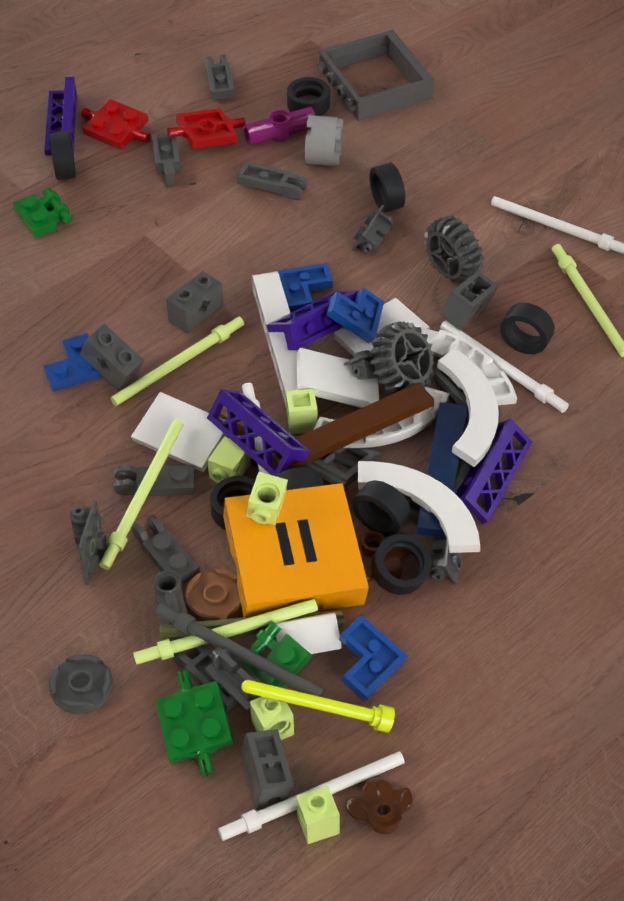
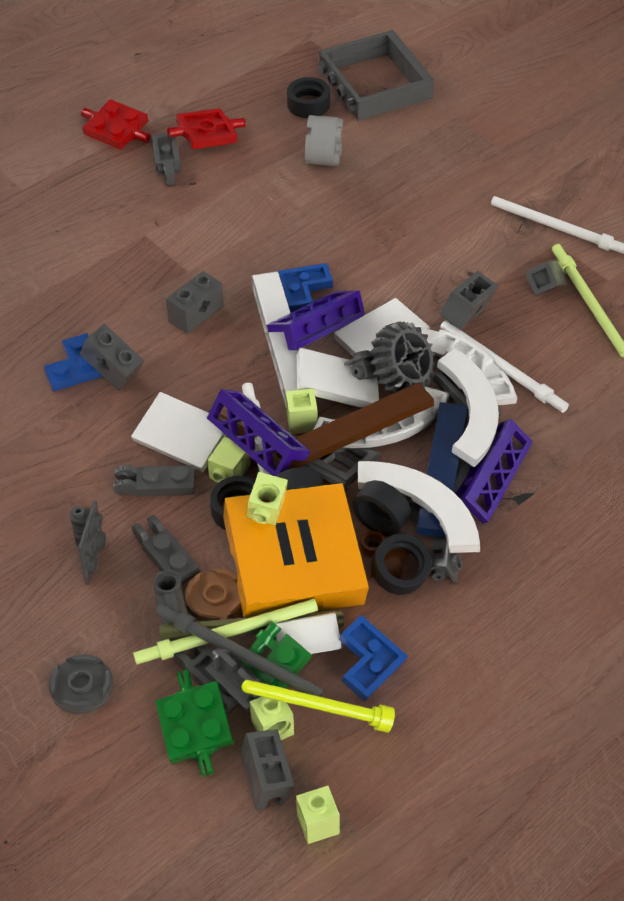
green plate [13,188,72,238] -> none
dark purple fence [44,77,77,155] -> none
black tyre [50,132,76,180] -> none
yellowish green bar [99,420,184,570] -> none
yellowish green bar [111,316,244,406] -> none
dark grey hinge [206,55,235,100] -> none
white bar [218,751,405,841] -> none
dark grey hinge [237,162,308,200] -> none
magenta piece [243,107,315,145] -> none
blue plate [327,287,384,343] -> none
reddish brown plate [345,777,413,834] -> none
dark grey hinge [352,205,393,254] -> none
black tyre [369,162,405,213] -> none
dark grey gear [424,215,484,284] -> none
black tyre [500,303,555,354] -> none
none -> dark grey panel [525,260,567,296]

